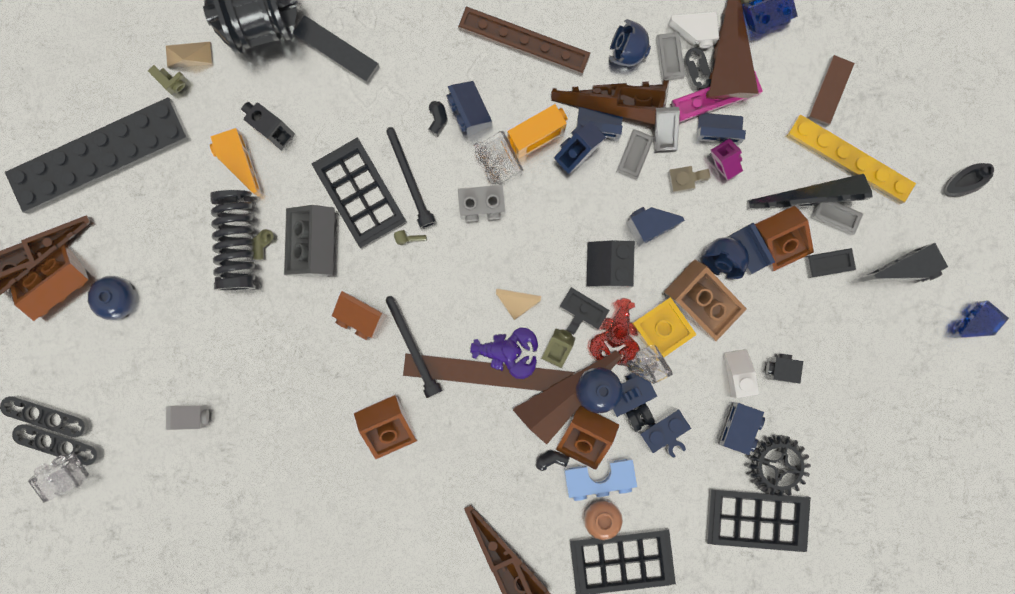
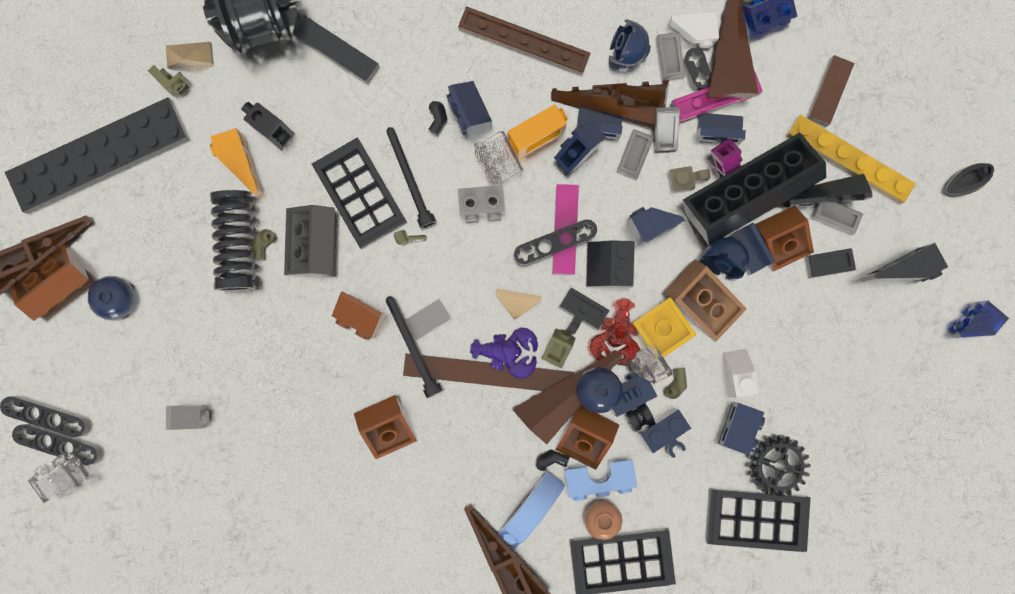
black brick [766,353,804,384] -> none
none -> light grey tile [405,299,451,341]
none -> light blue arch [497,471,565,550]
none -> black beam [514,219,598,265]
none -> dark pink tile [552,184,579,275]
none -> olive arm [665,367,687,399]
none -> black brick [683,132,827,245]

